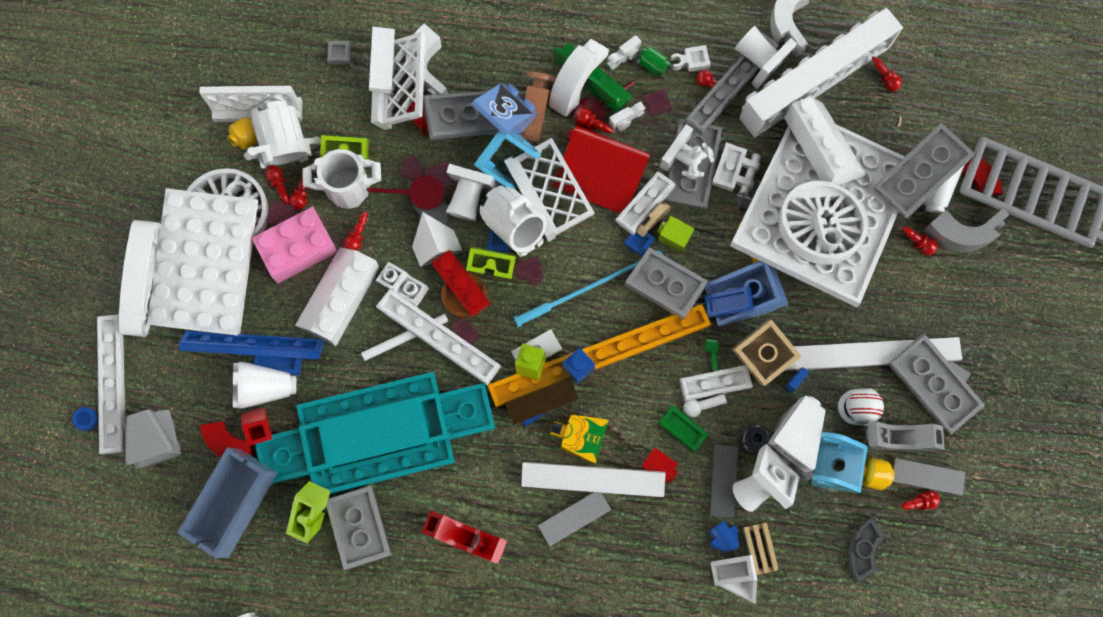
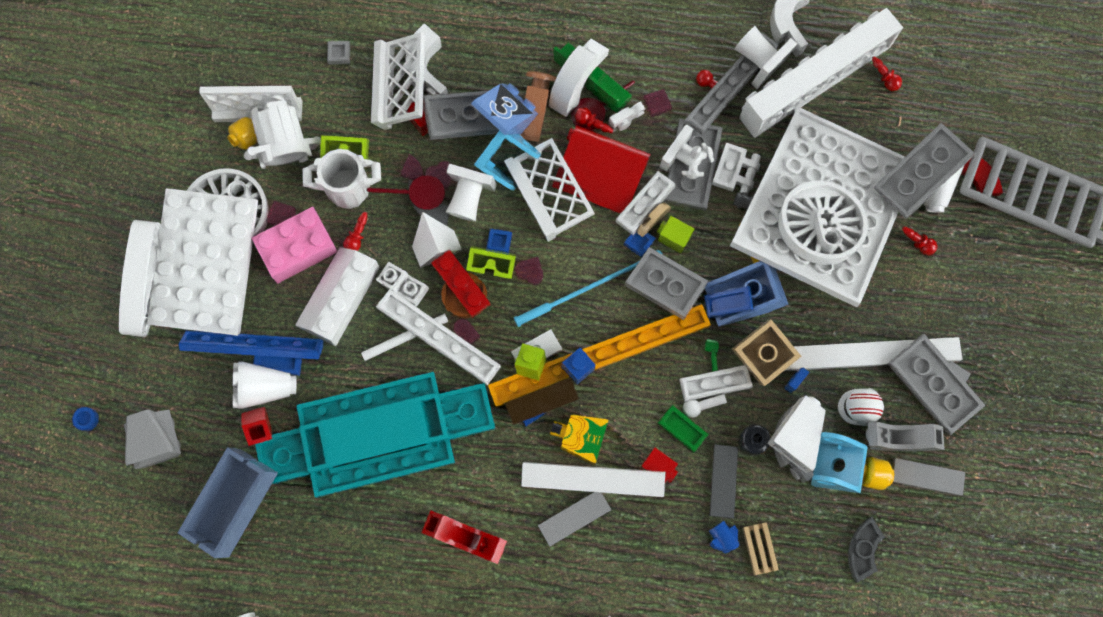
white tile [97,314,126,455] -> none
red tile [200,421,253,458] -> none
red bar [265,165,289,205] -> none
lime brick [286,481,330,543] -> none
red bar [289,173,309,210] -> none
light grey plate [327,486,392,570] -> none
white tile [369,27,395,93] -> none
white container [480,186,547,257] -> none
white plate [607,35,641,70] -> none
green brick [638,46,671,77] -> none
white plate [670,45,711,72] -> none
white slope [710,555,757,604] -> none
white plant [733,444,800,512] -> none
white slope [784,97,866,185] -> none
red bar [901,490,940,510] -> none
light grey arch [923,208,1010,252] -> none

